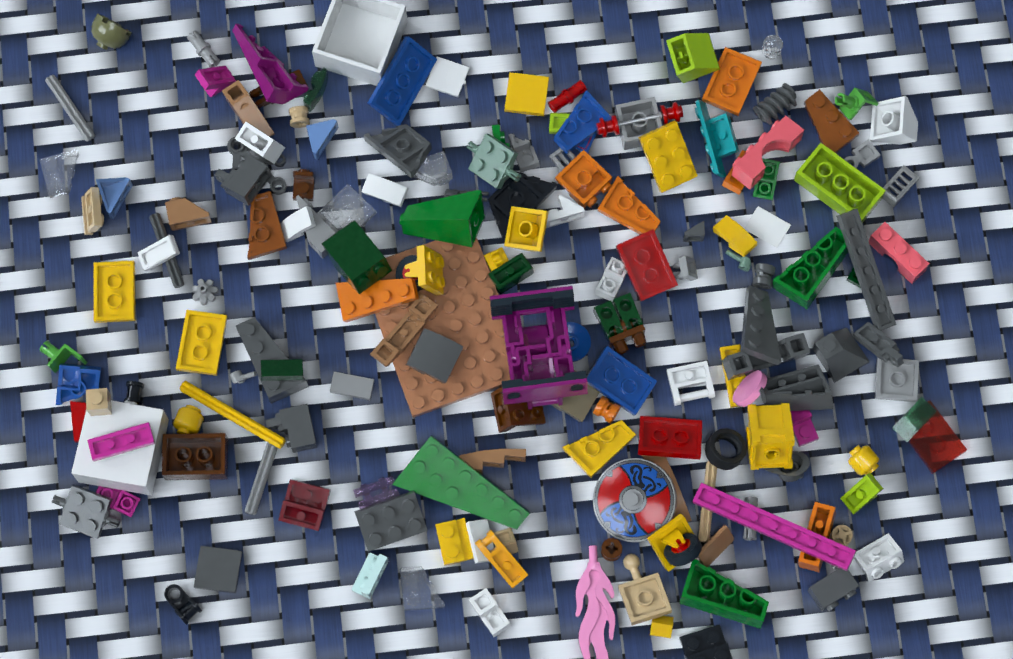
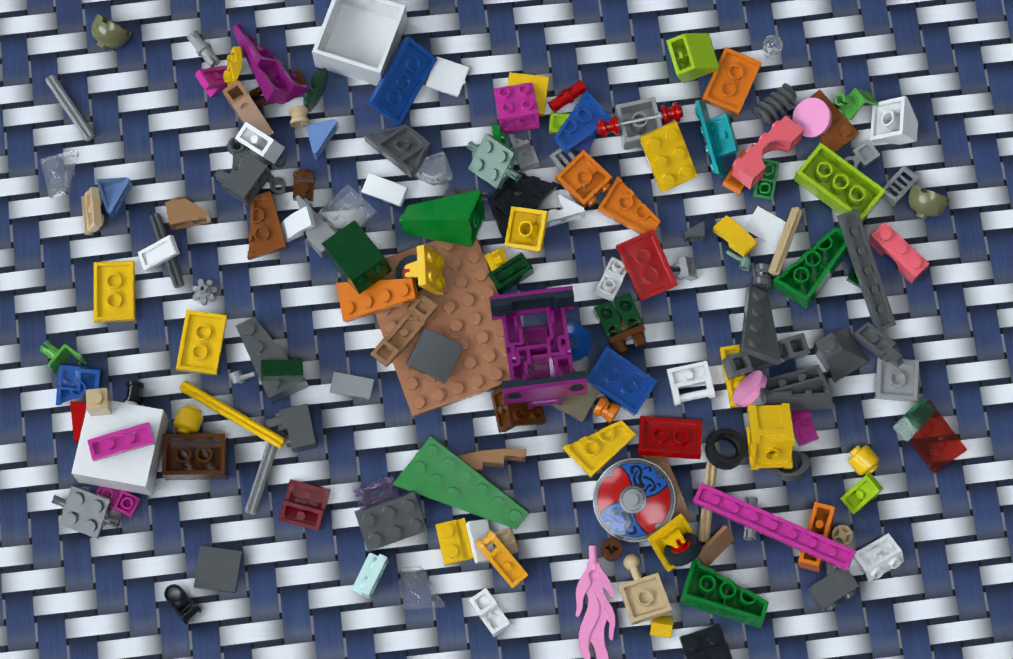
none -> yellow slope [224,46,242,86]
none -> dark pink bracket [493,83,540,134]
none -> tan axle [768,207,803,276]
none -> bright pink tile [792,97,832,138]
none -> olive cylinder [908,184,951,220]

